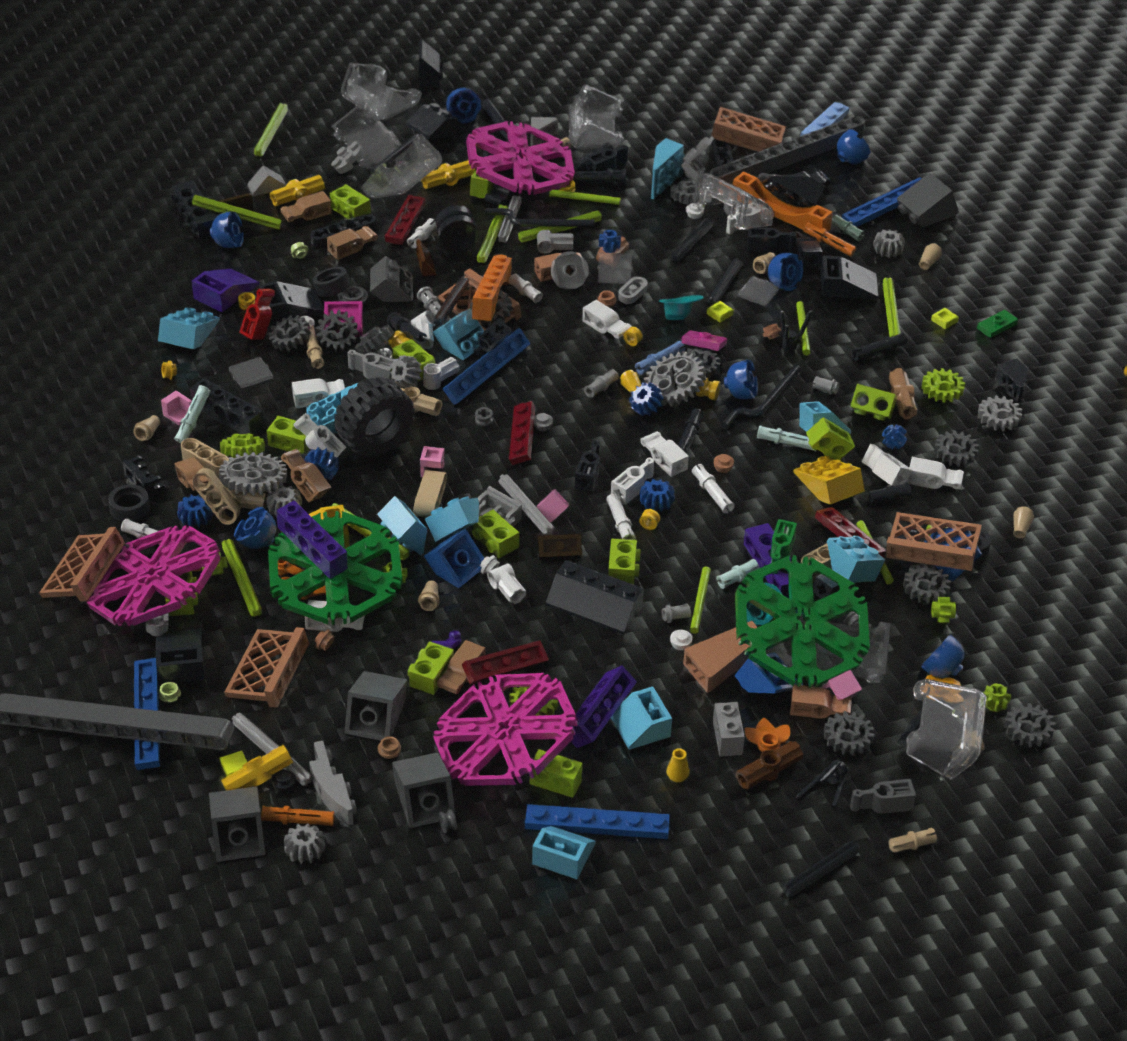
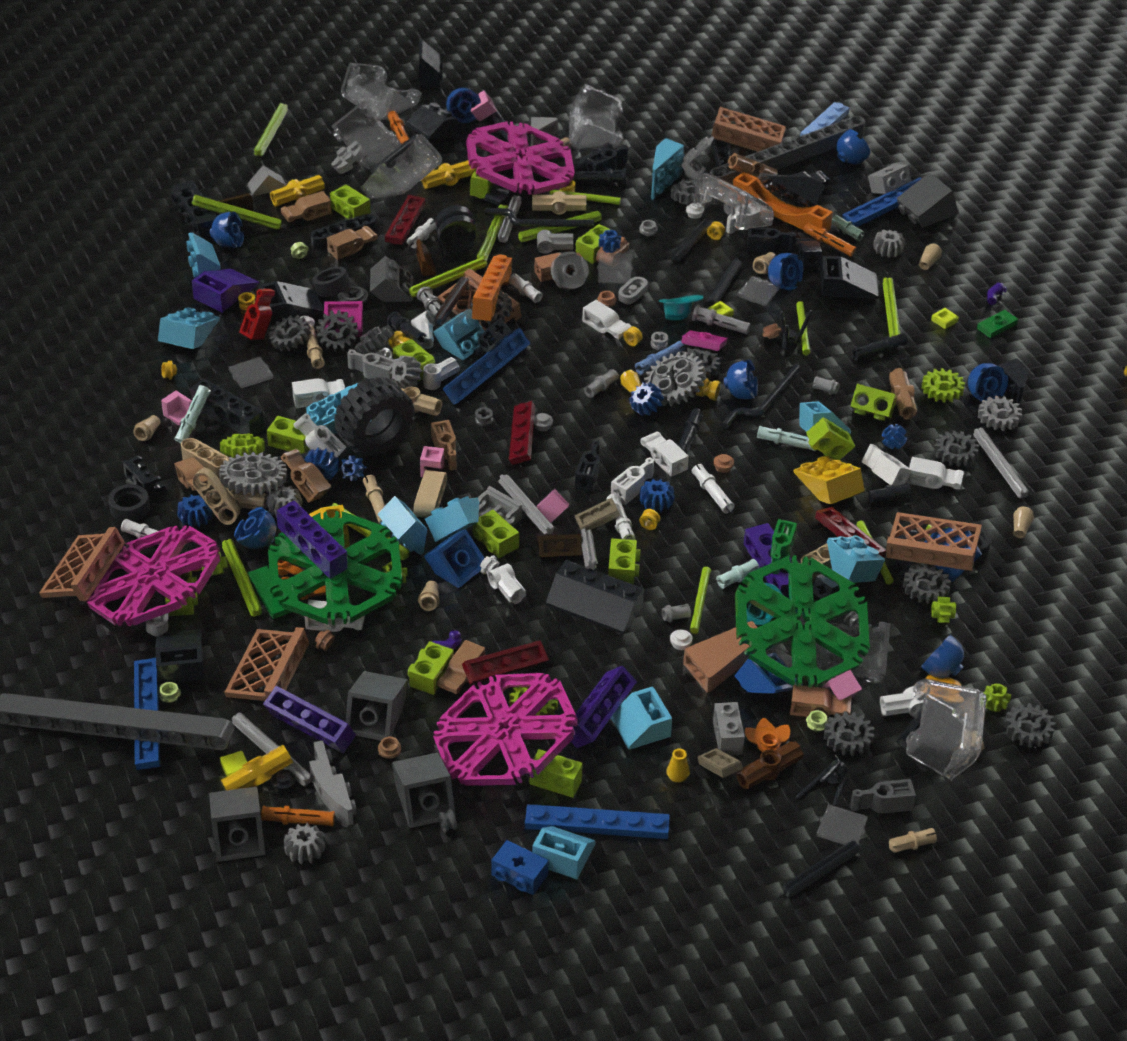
none -> medium azure slope [186,233,221,278]
none -> green tile [247,566,292,619]
none -> dark purple brick [263,686,356,754]
none -> blue gear [339,455,366,481]
none -> tan pin [363,475,386,525]
none -> orange pin [387,111,411,150]
none -> lime axle [409,257,487,297]
none -> medium nougat piece [431,420,457,471]
none -> bright pink panel [471,91,496,122]
none -> blue brick [491,840,549,895]
none -> tan piece [532,191,586,215]
none -> lime brick [575,224,611,264]
none -> dark tan plate [575,498,621,530]
none -> light grey axle [581,528,598,570]
none -> light grey plate [640,220,658,236]
none -> light grey bush [651,332,668,350]
none -> light grey pin [692,304,750,335]
none -> dark tan plate [698,748,743,778]
none -> yellow bush [707,222,726,240]
none -> medium nougat piece [728,153,778,180]
none -> yellowish green plate [806,710,828,731]
none -> clear piece [816,804,868,845]
none -> light grey brick [868,164,911,194]
none -> white piece [880,686,927,717]
none -> blue cylinder [967,363,1008,402]
none -> light grey axle [973,427,1028,499]
none -> dark purple arm [987,283,1007,305]

